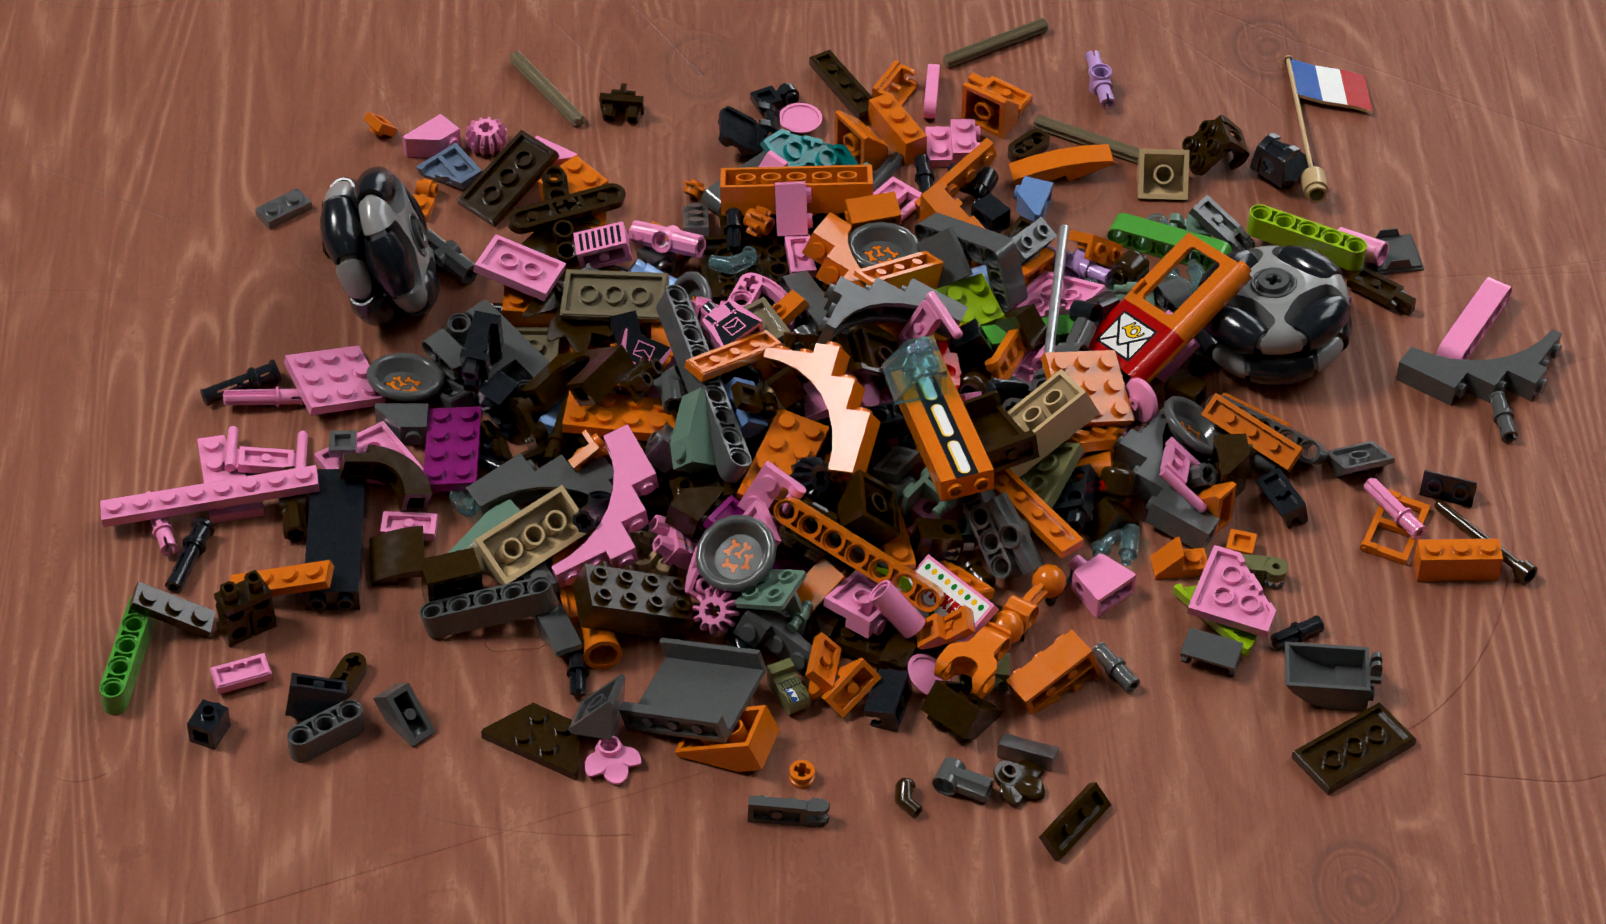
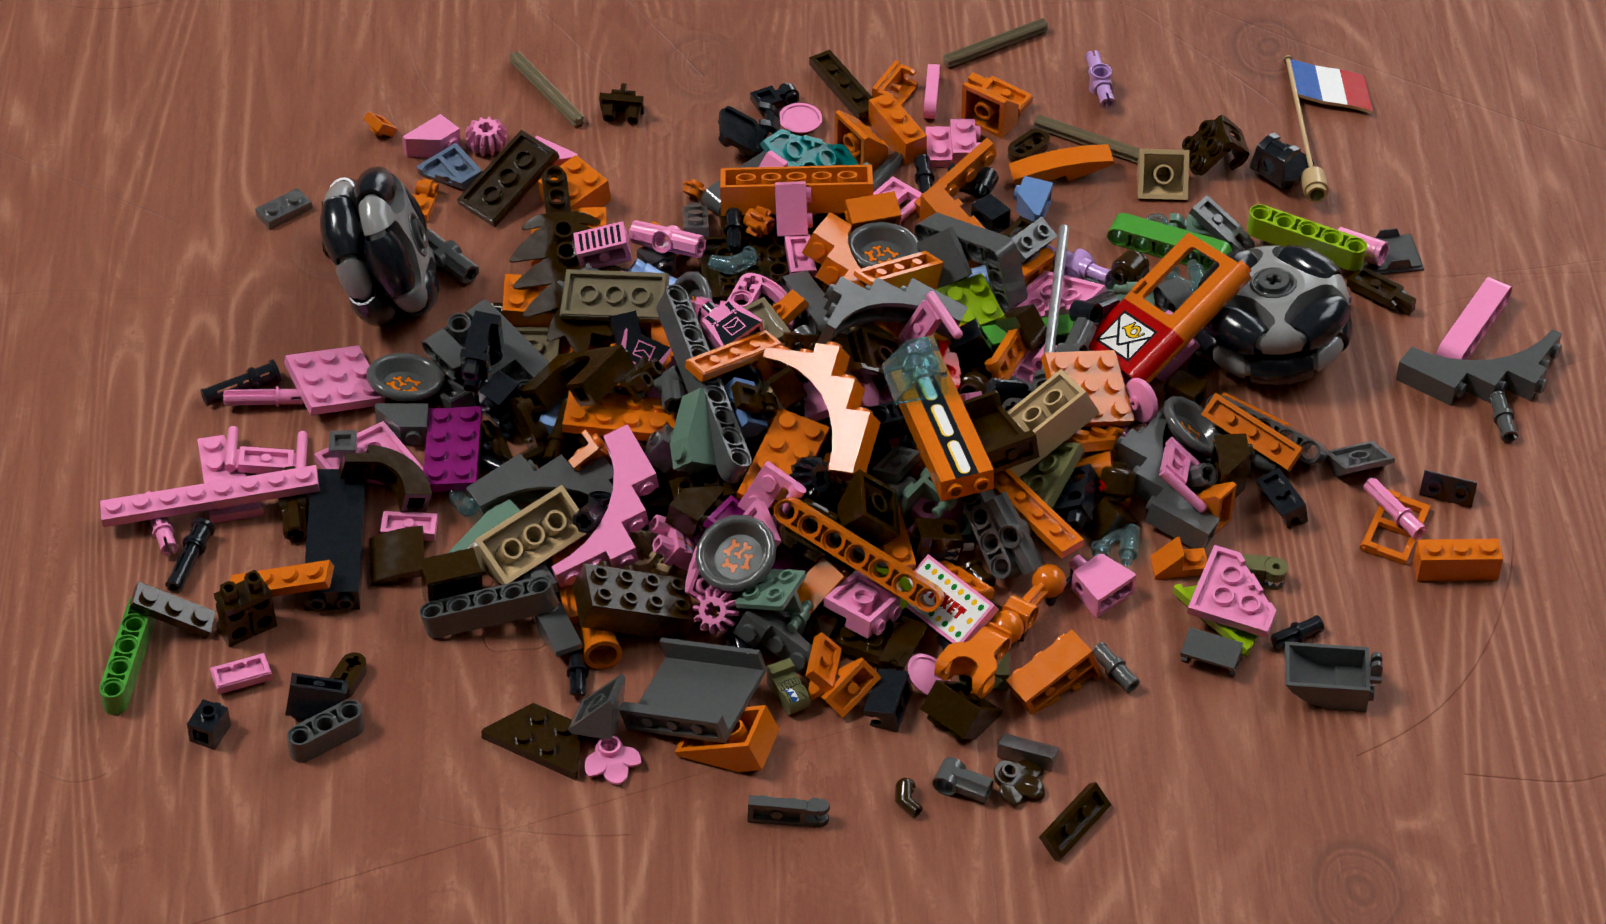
dark grey slope [373,682,435,746] -> none
bright pink plate [473,234,566,301] -> none
dark brown piece [507,183,626,234] -> none
orange bush [789,760,815,789] -> none
bright pink pin [868,580,926,638] -> none
orange slope [916,605,975,650] -> none
orange bracket [1068,230,1123,268] -> none
orange plate [1226,529,1257,555] -> none
dark brown tile [1291,702,1416,795] -> none
dark brown piece [1434,500,1538,585] -> none

